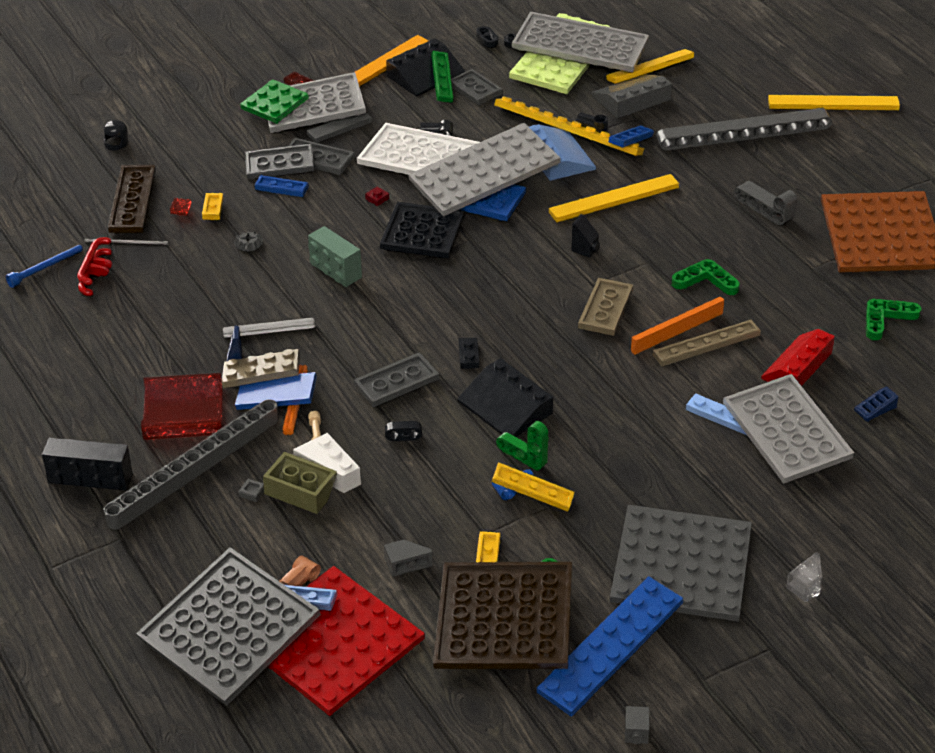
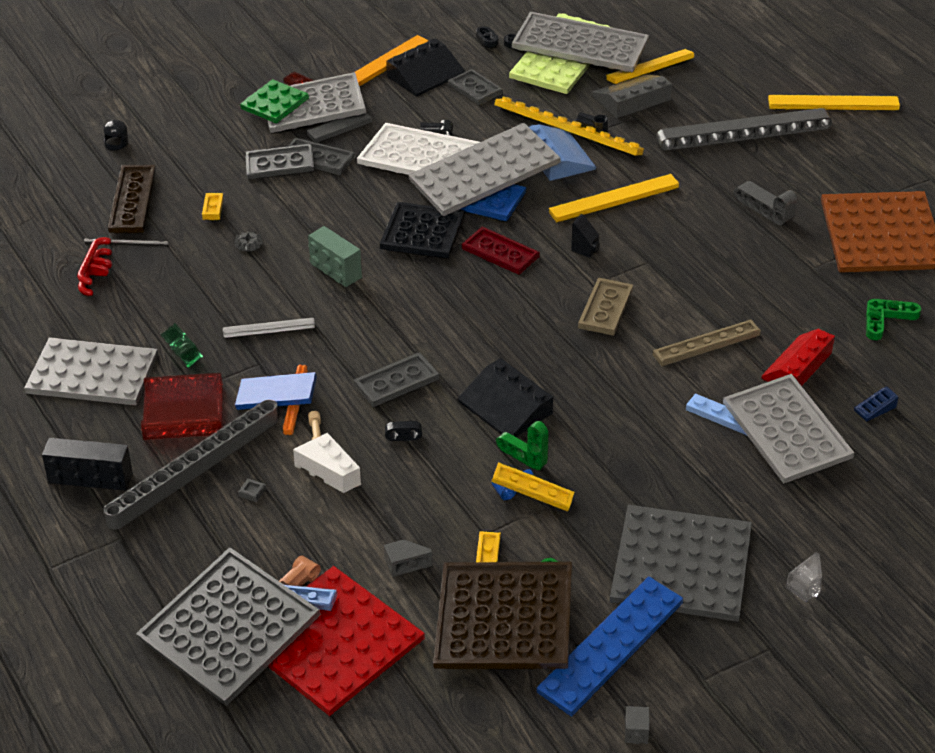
blue piece [6,245,83,288] -> none
clear red plate [170,198,192,215] -> none
dark tan plate [222,349,300,389] -> none
dark blue slope [227,326,242,361] -> none
blue tile [255,175,309,197] -> none
olive slope [263,452,337,514] -> none
dark red plate [365,186,389,206] -> none
green tile [431,51,454,103] -> none
black plate [458,338,479,369] -> none
blue tile [608,125,654,147] -> none
orange tile [631,297,724,355] -> none
green beam [672,259,740,295] -> none
none -> light grey plate [24,338,158,405]
none -> clear green brick [160,323,203,368]
none -> dark red tile [462,226,540,275]

